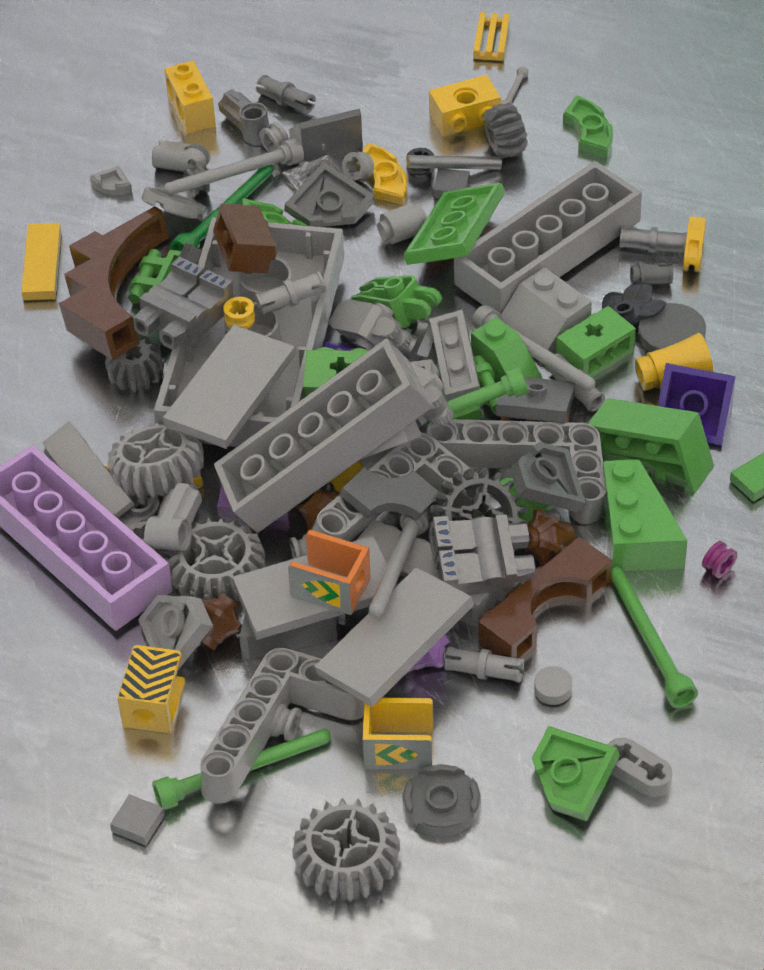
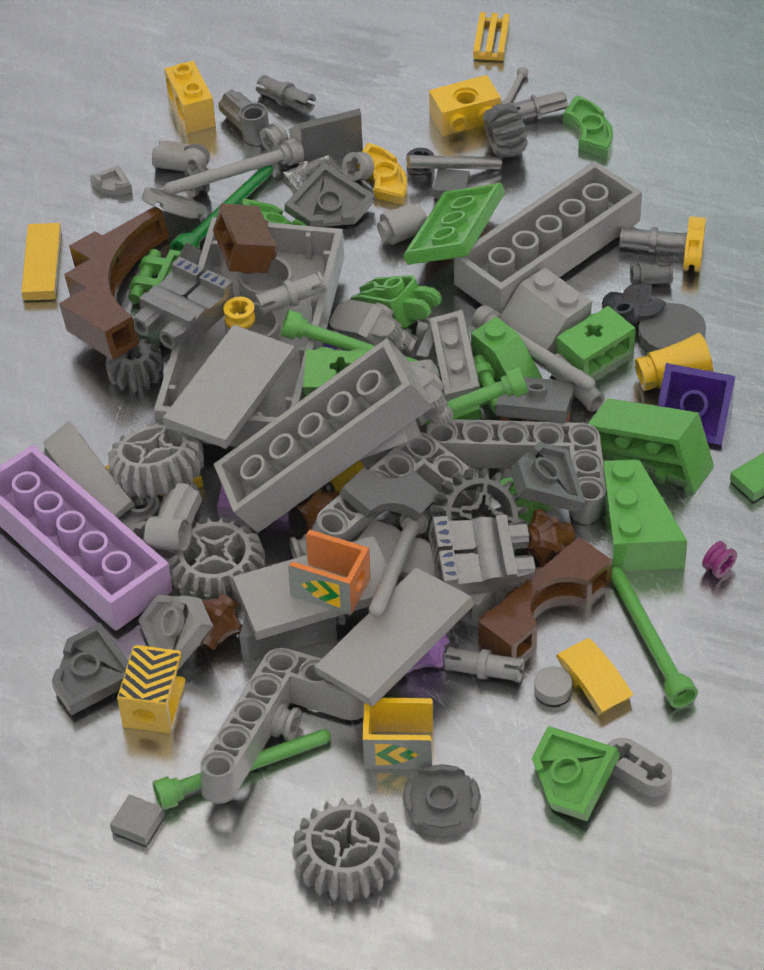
none -> dark grey plate [52,623,129,715]
none -> bright green piece [280,309,440,372]
none -> flat silver axle [512,91,568,120]
none -> yellow slope [556,638,634,716]

